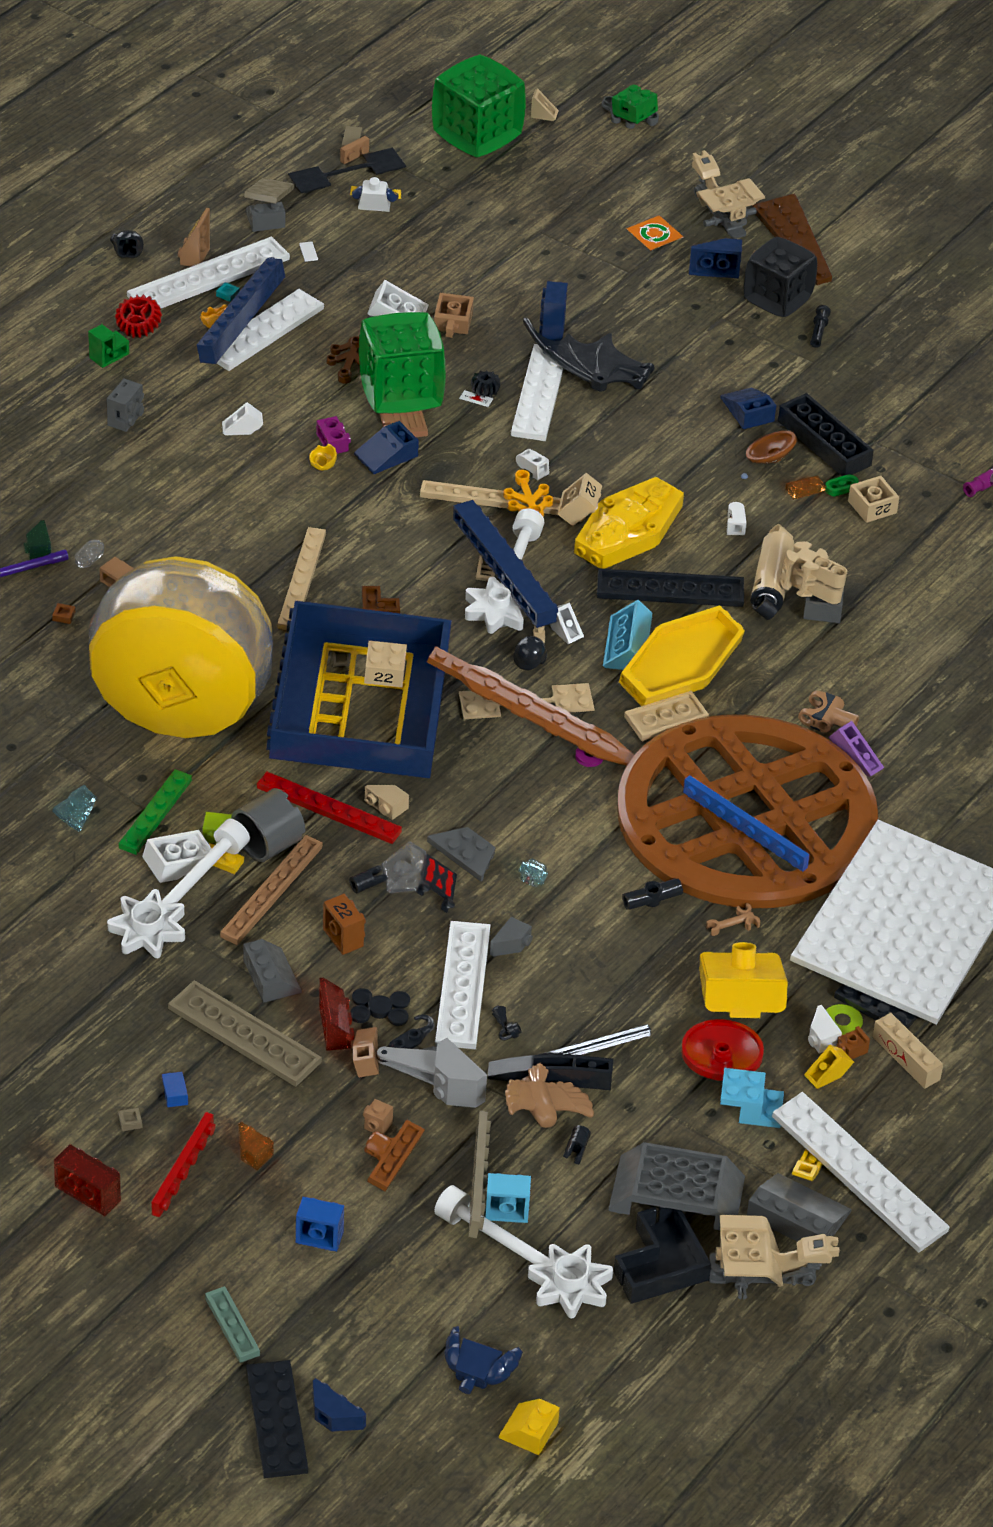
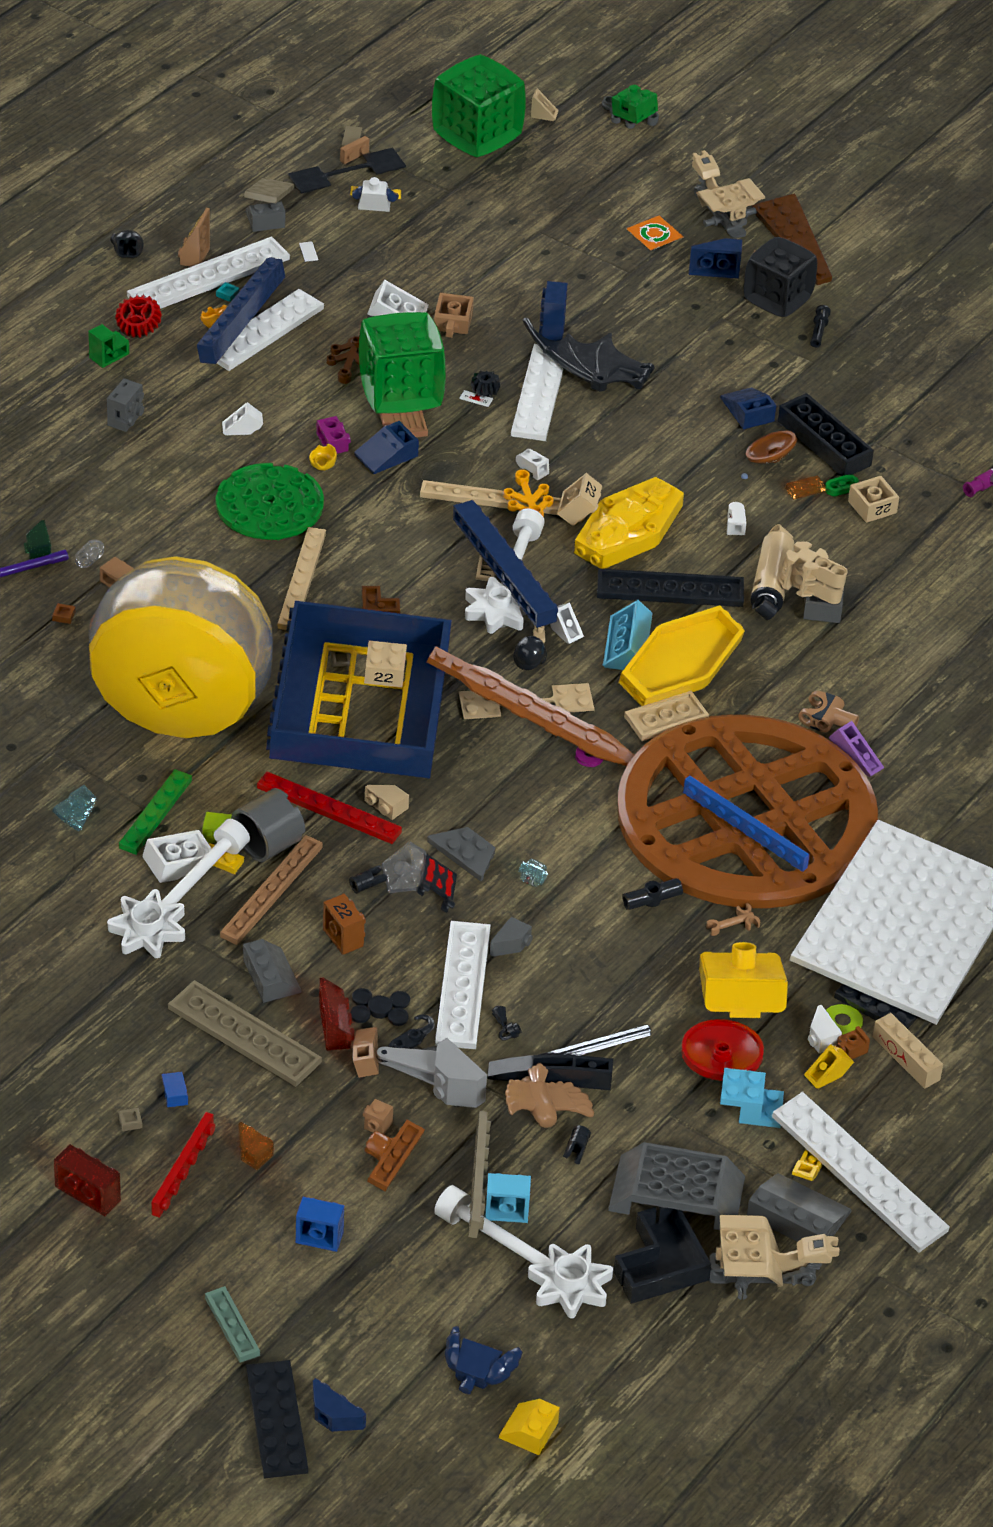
none -> green plate [216,463,324,540]

